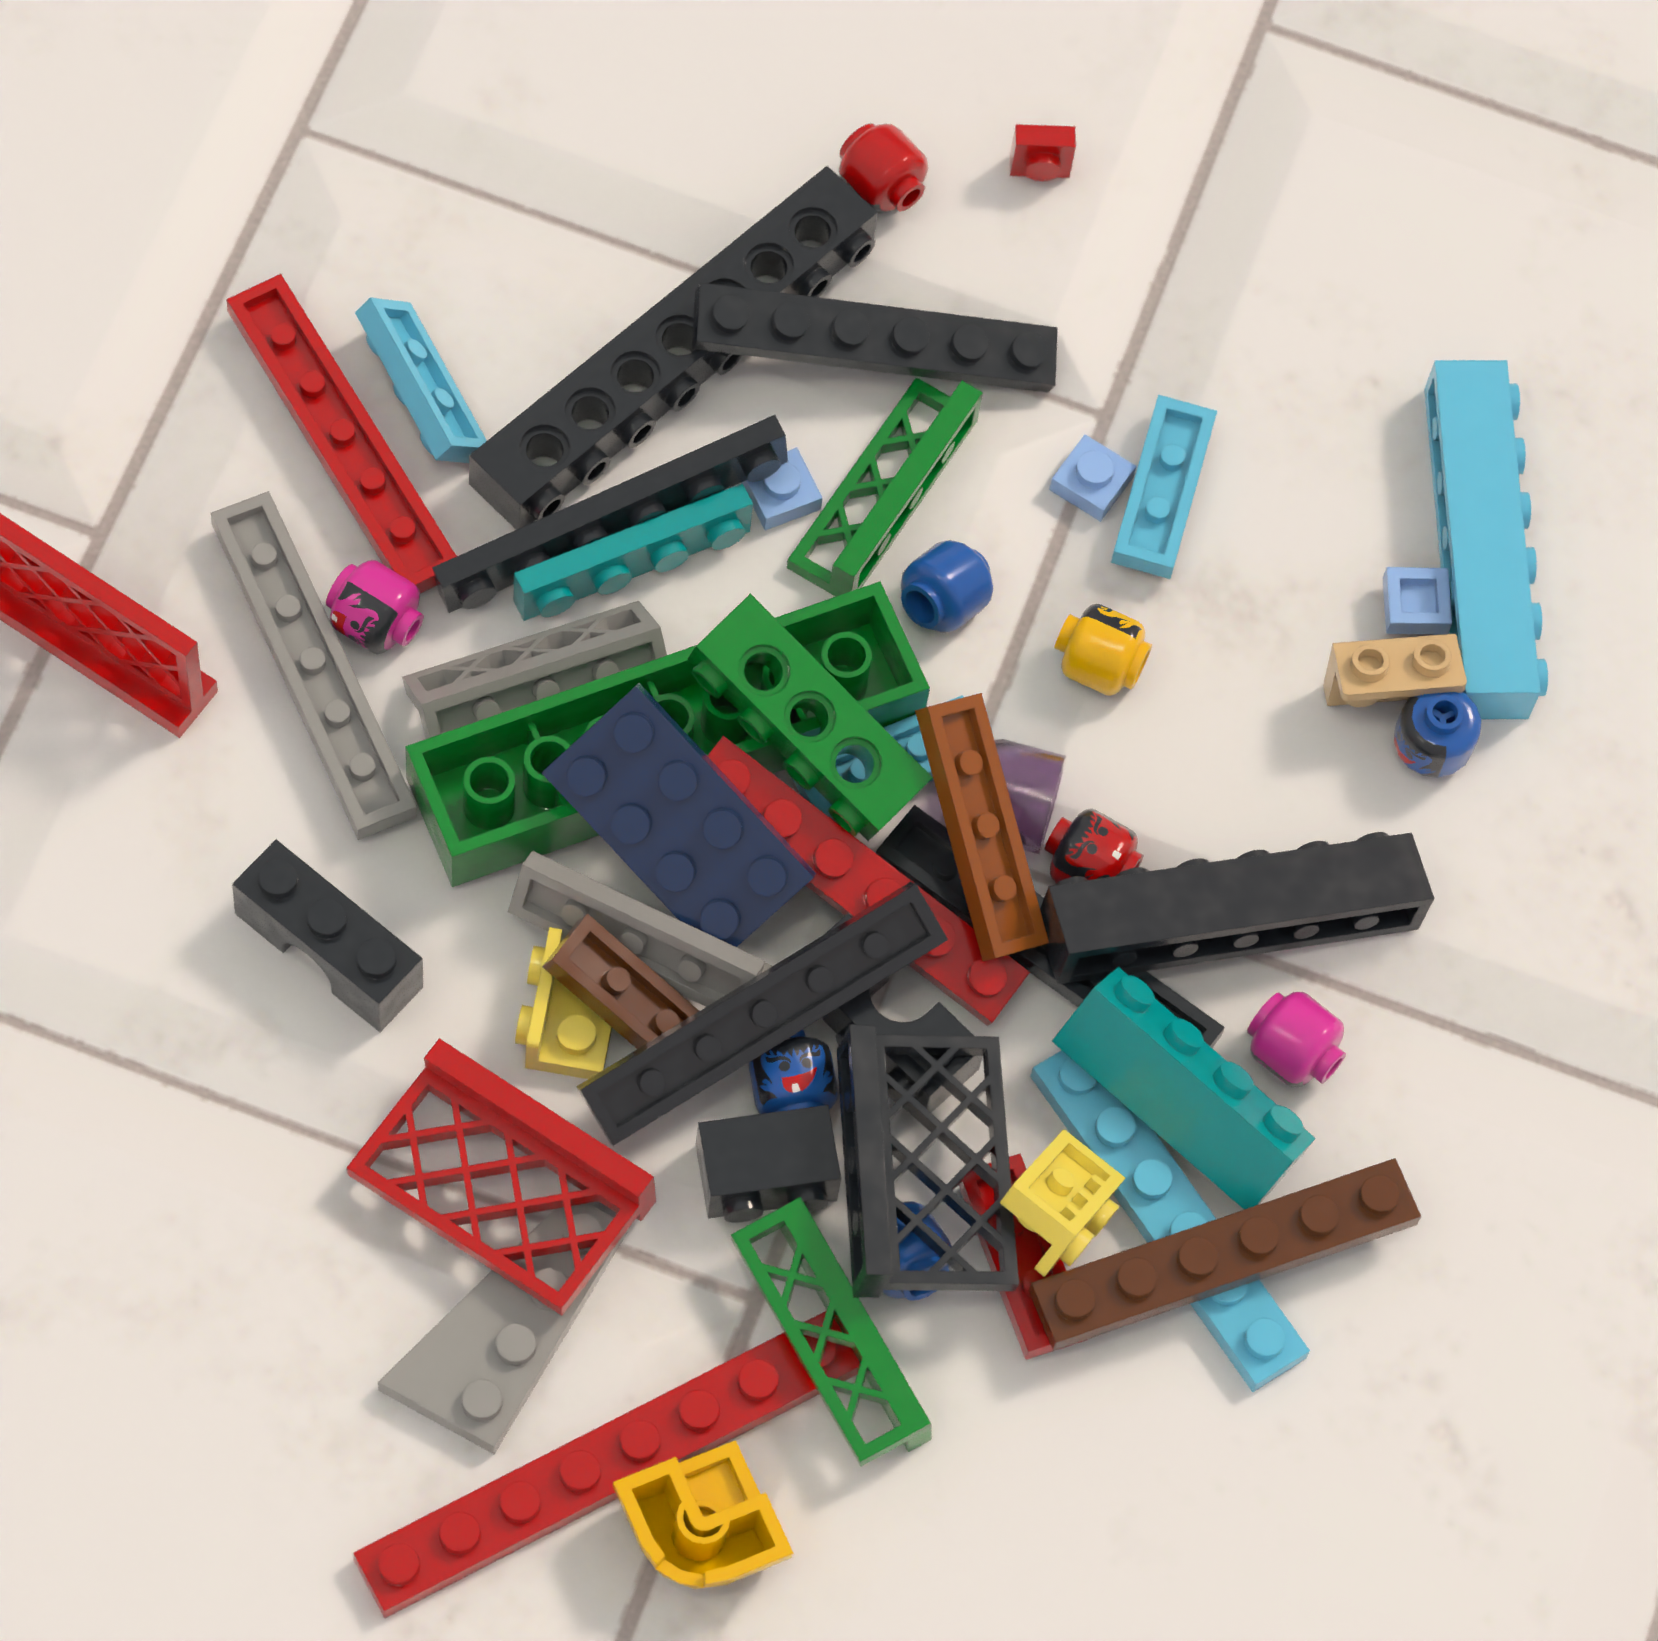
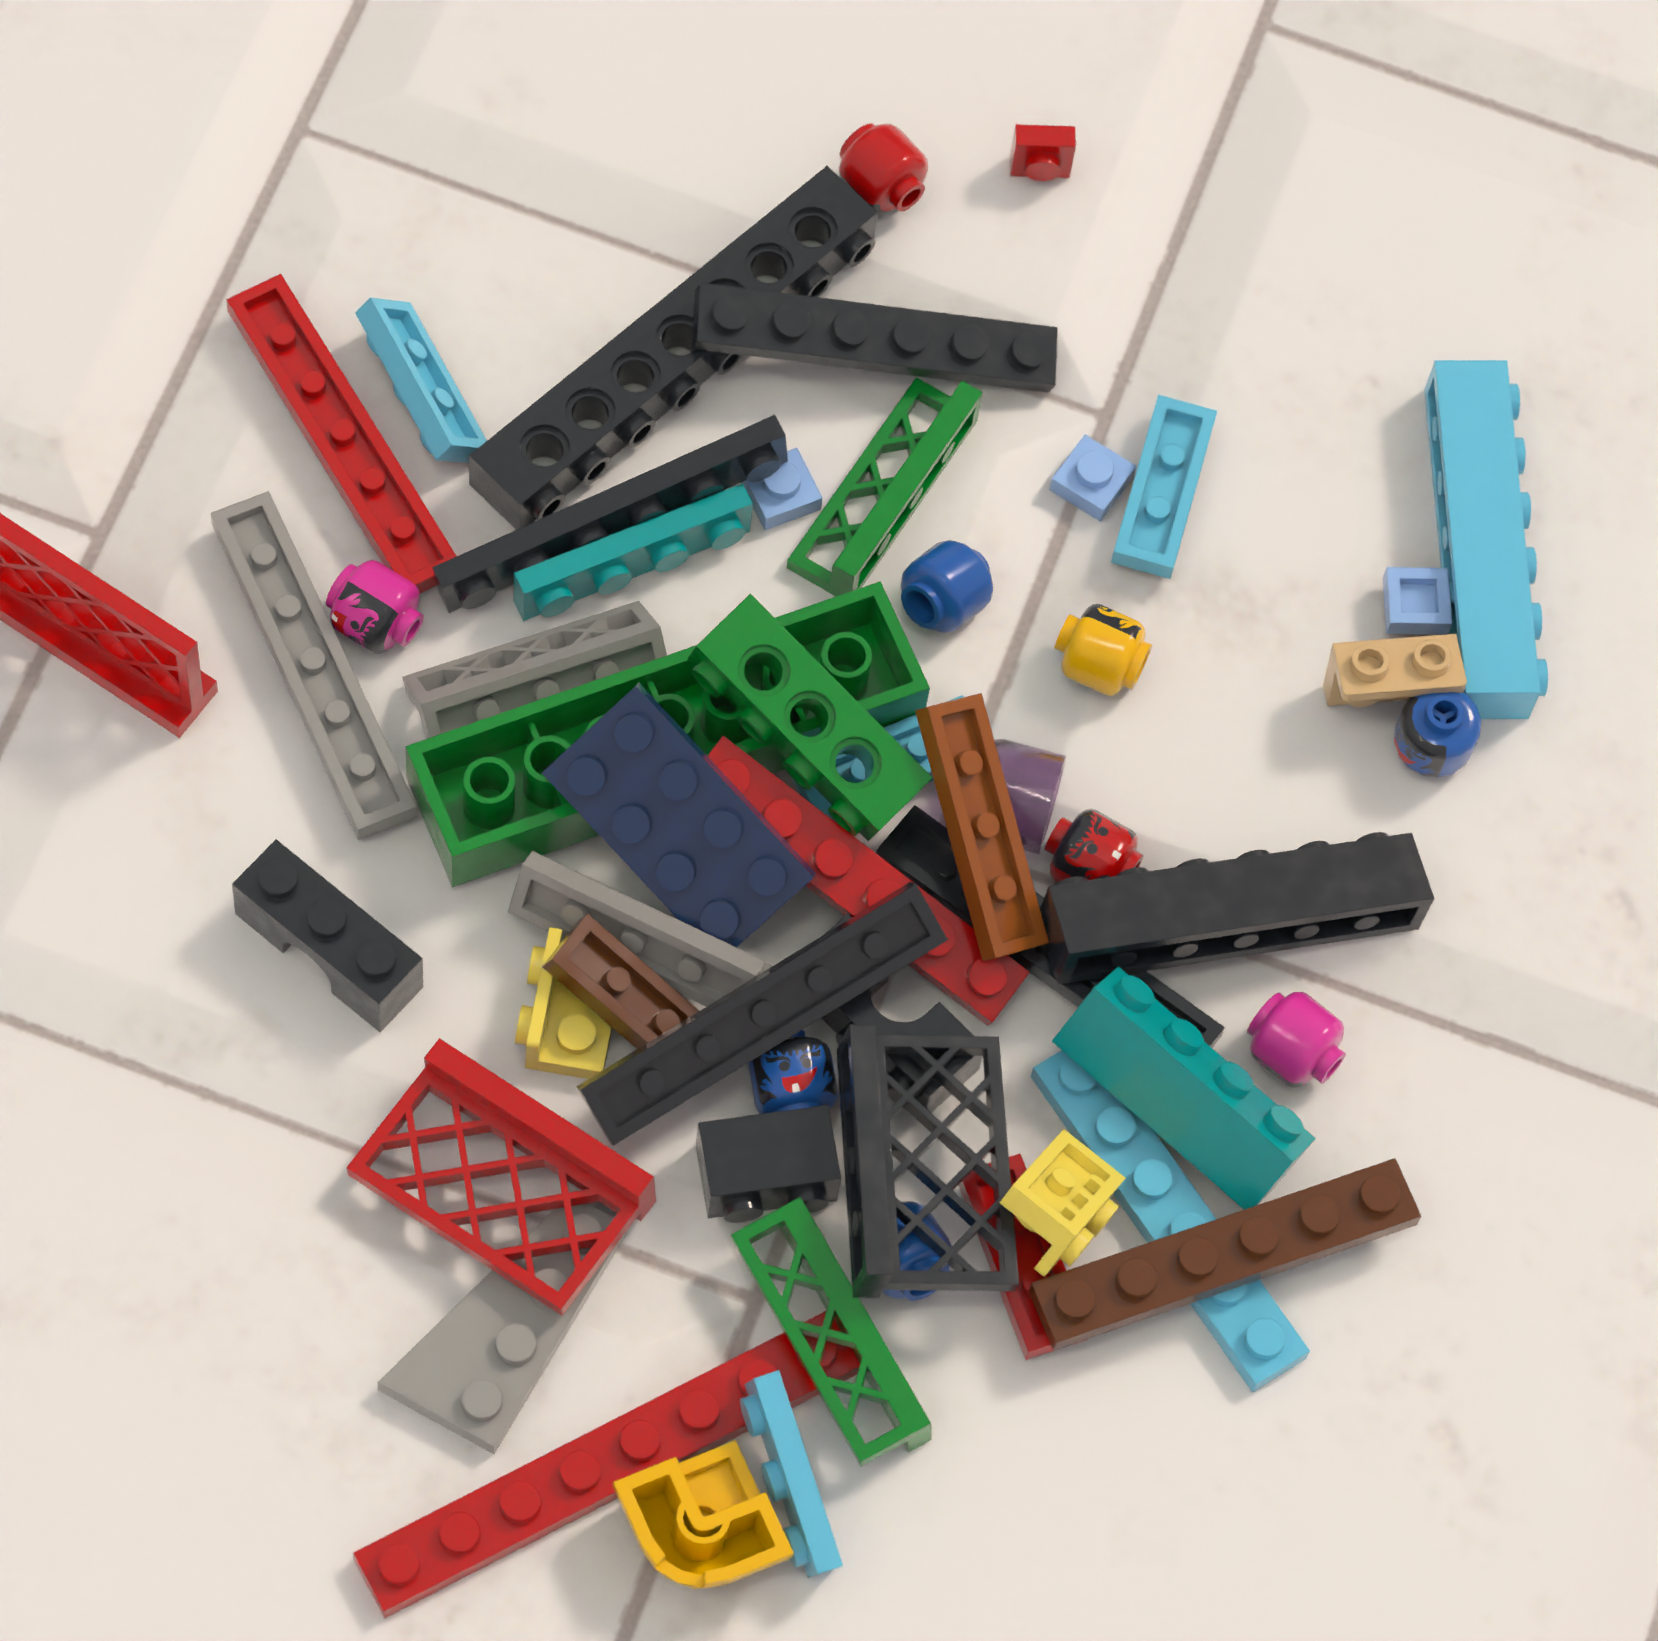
none -> medium azure plate [740,1370,843,1578]

